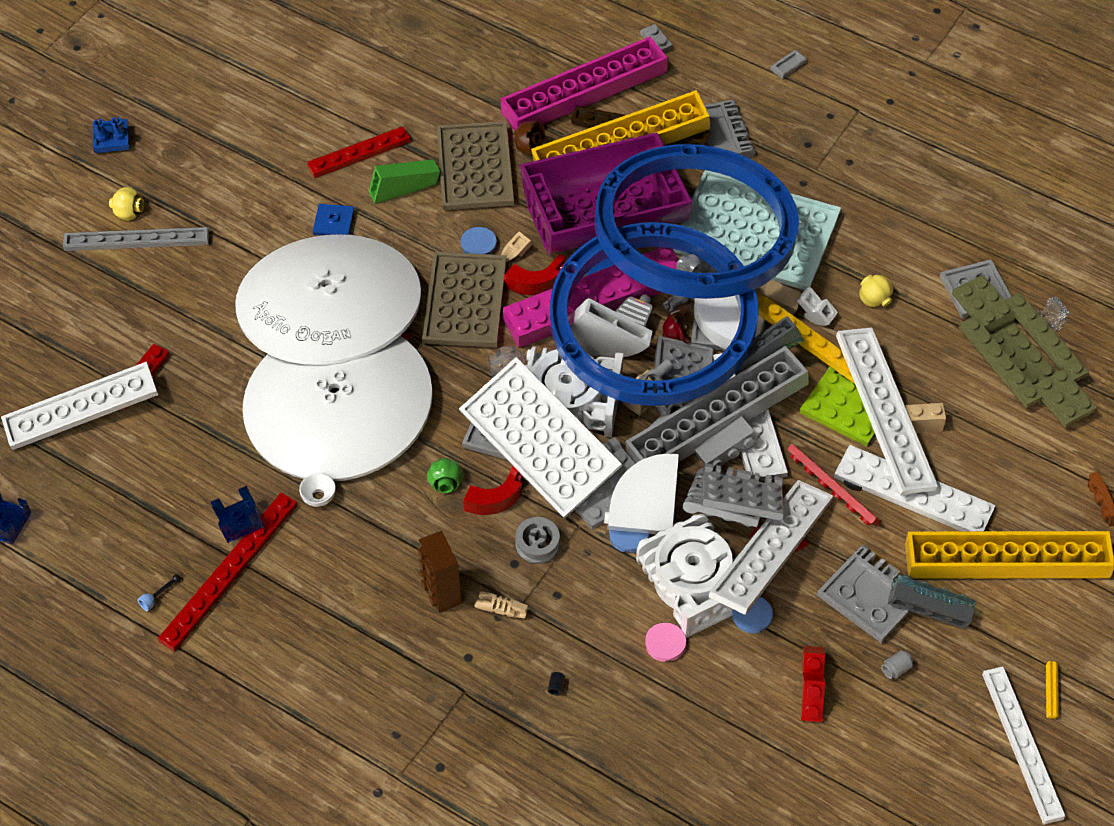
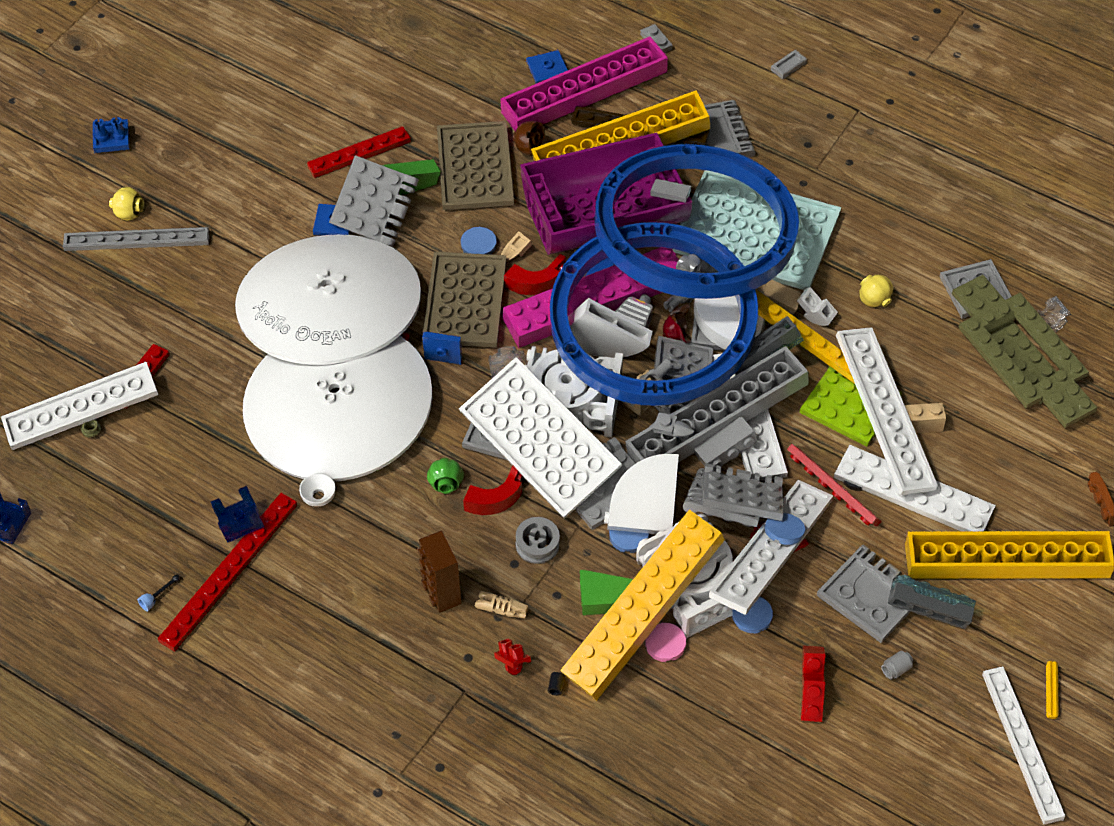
none -> olive plate [81,420,101,438]
none -> light grey hinge [329,155,419,247]
none -> blue plate [422,331,462,365]
none -> red hips [494,638,531,675]
none -> blue plate [526,50,568,84]
none -> yellow brick [560,509,725,701]
none -> bright green slope [580,570,633,615]
none -> light grey tile [651,179,691,203]
none -> light grey plate [653,412,694,437]
none -> medium blue tile [764,513,805,545]

